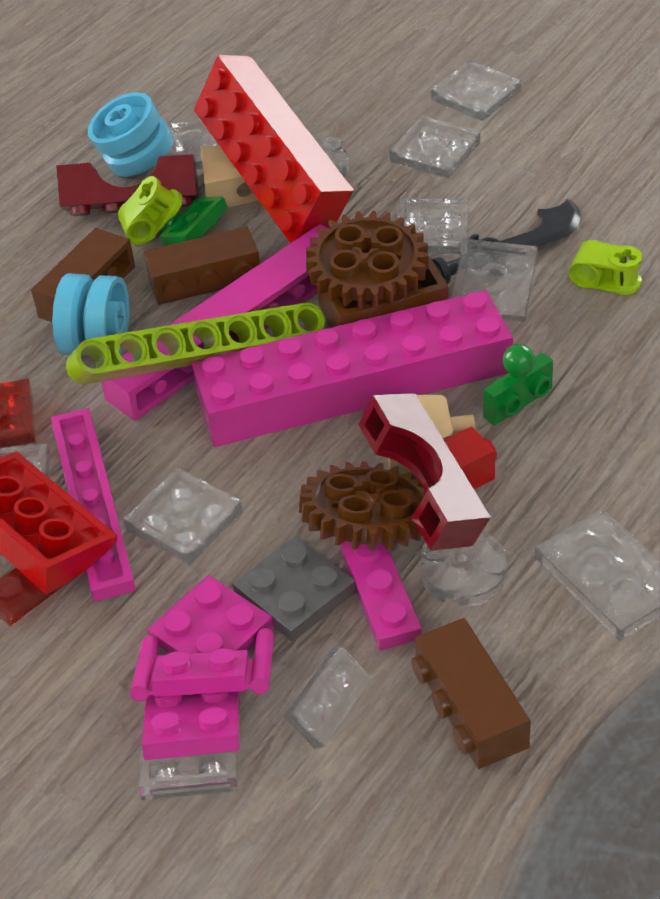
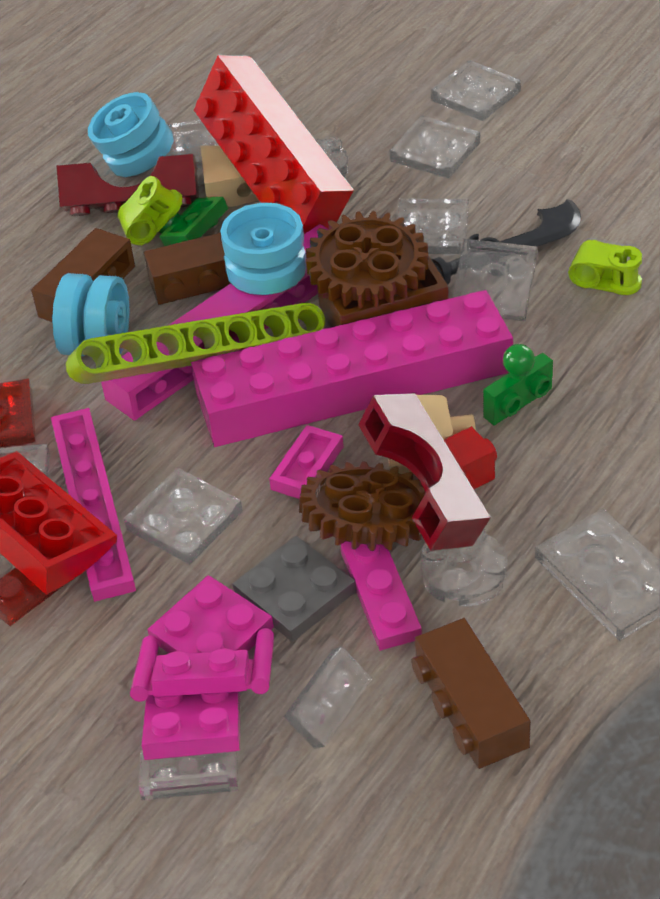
none -> medium azure wheel [220,203,306,295]
none -> dark pink plate [269,425,344,499]

